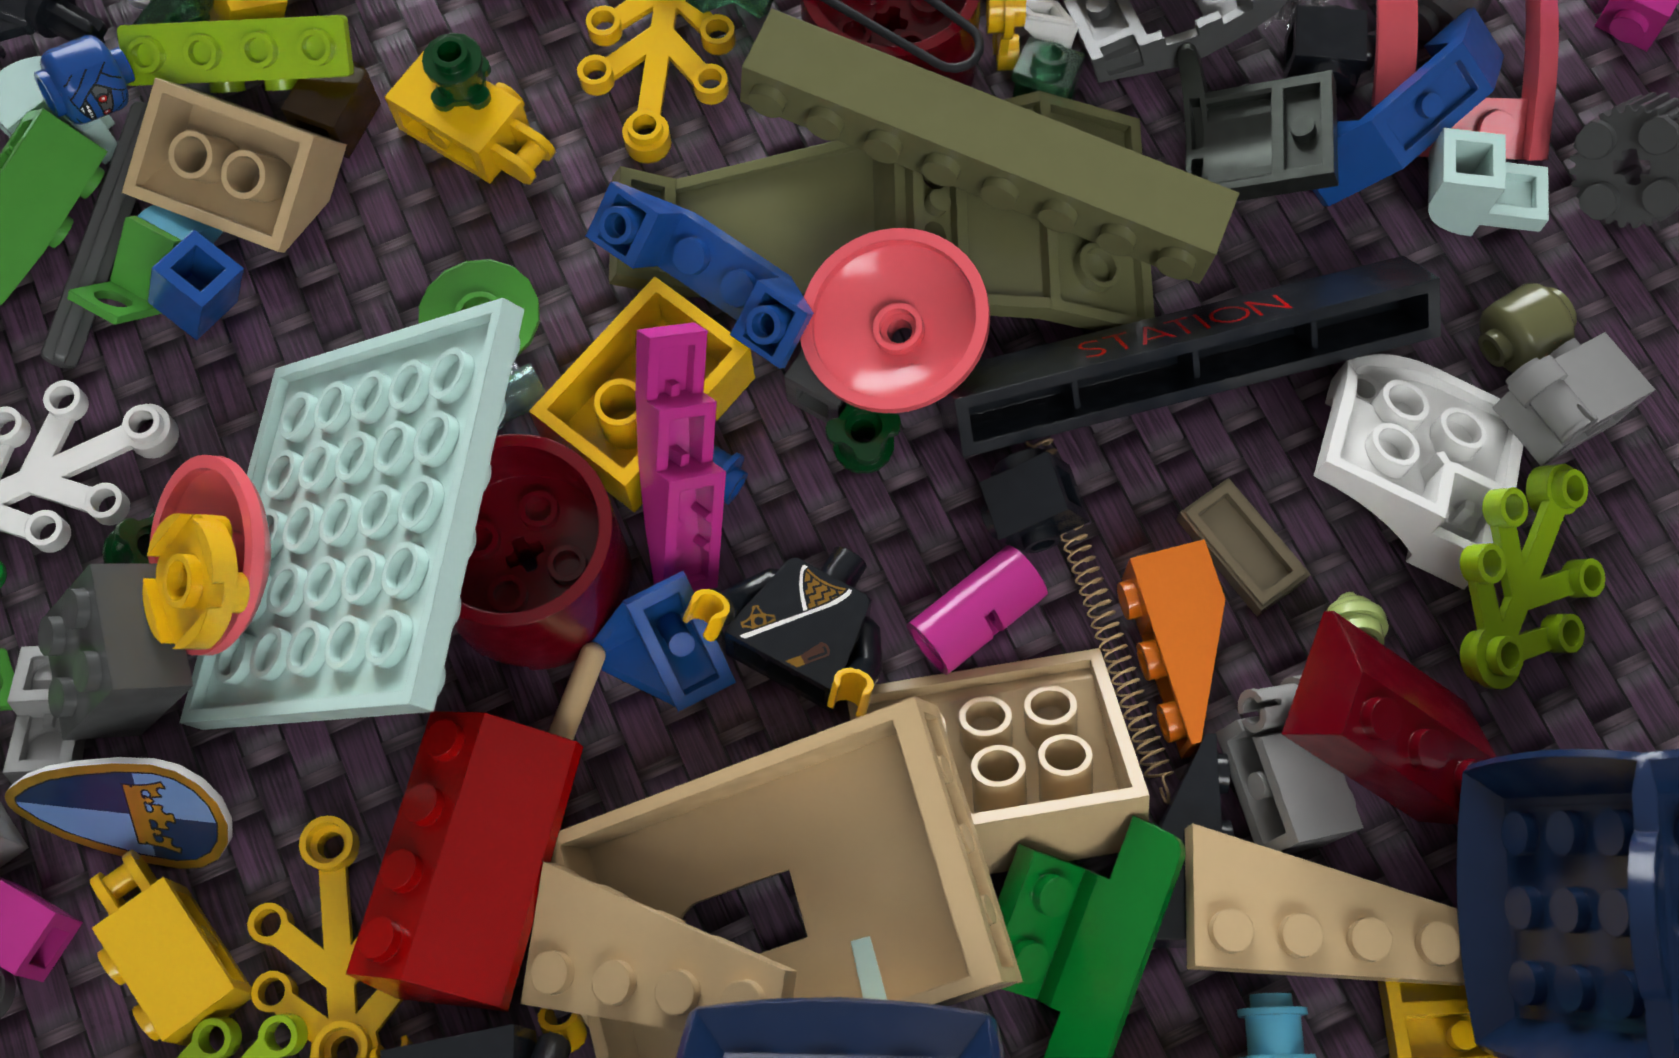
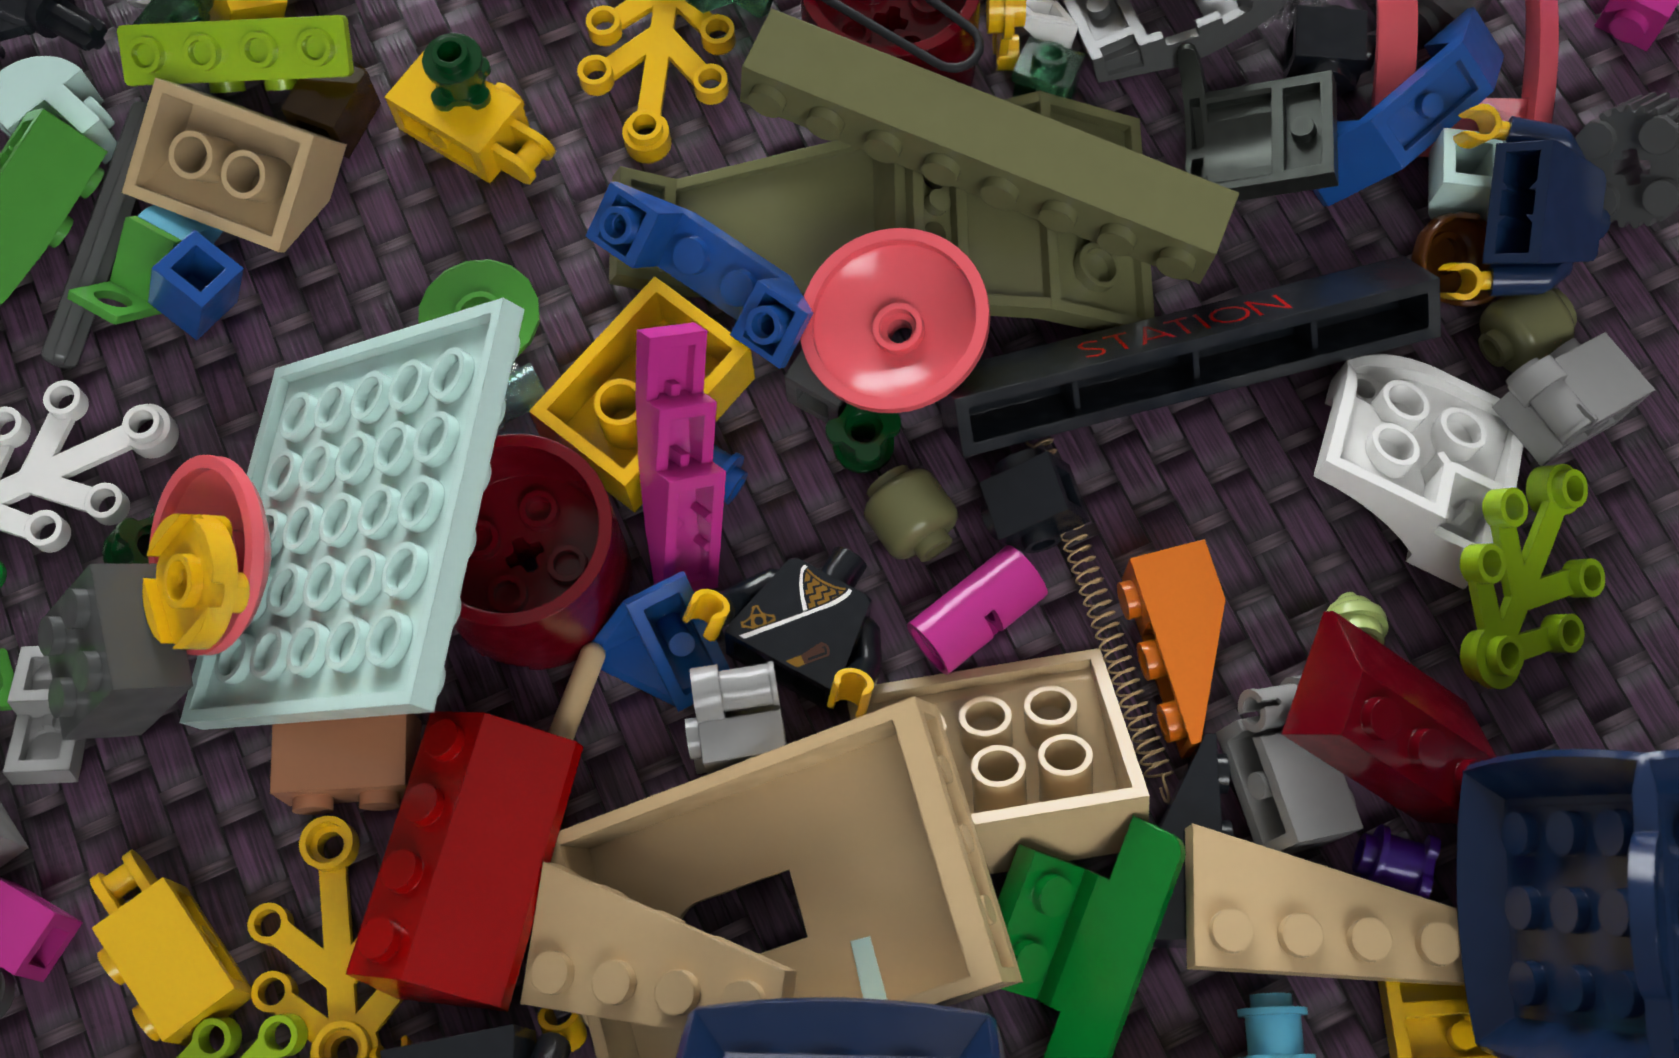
shield [5,757,233,869] -> none
blue head [34,35,135,125] -> none
dark tan tile [1176,478,1311,617] -> none
none -> nougat brick [270,714,422,815]
none -> light grey hinge [685,661,787,774]
none -> olive head [864,465,958,562]
none -> dark purple brick [1352,824,1441,899]
none -> reddish brown hair [1410,211,1497,307]
none -> dark blue torso [1438,104,1611,301]

